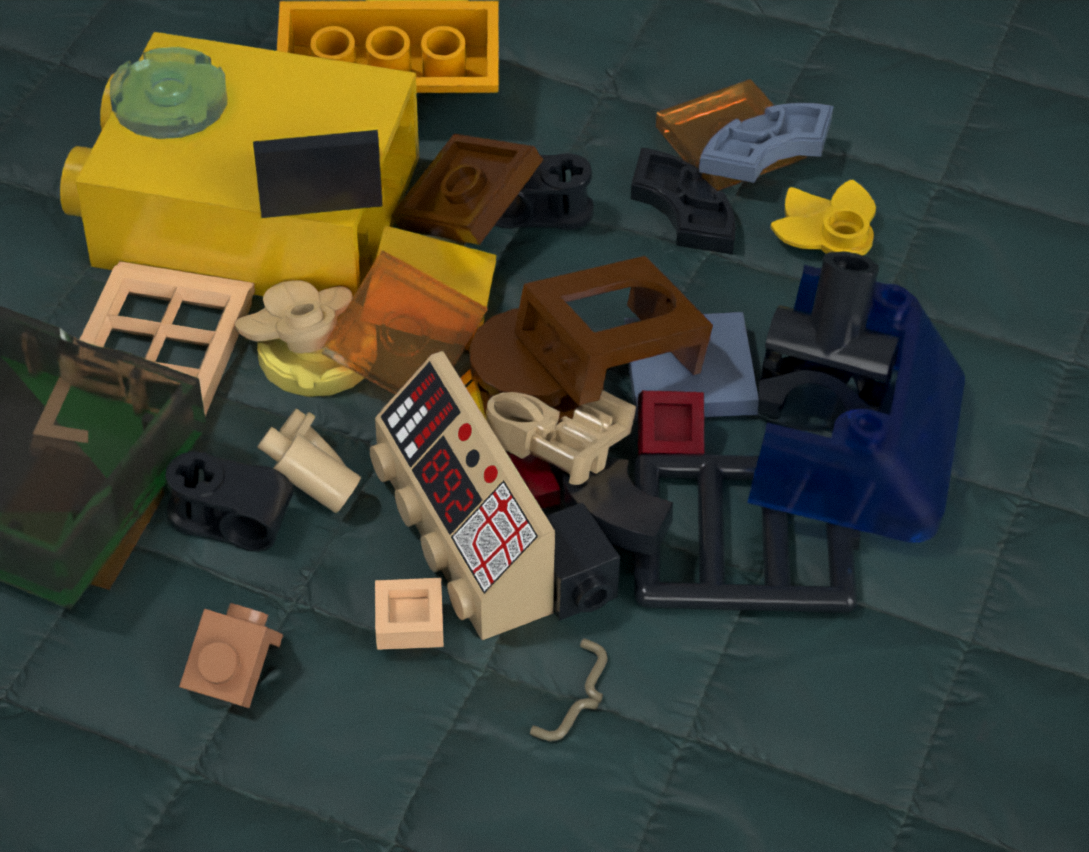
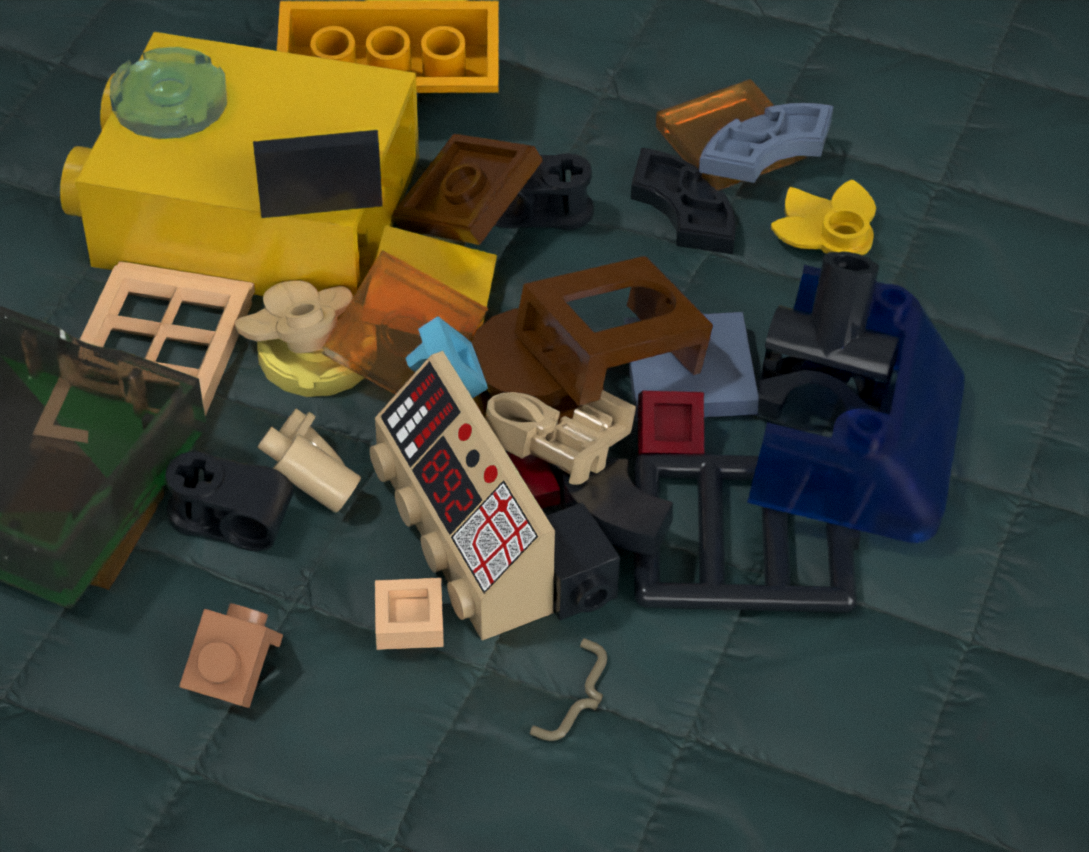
none -> medium azure tile [405,316,488,398]

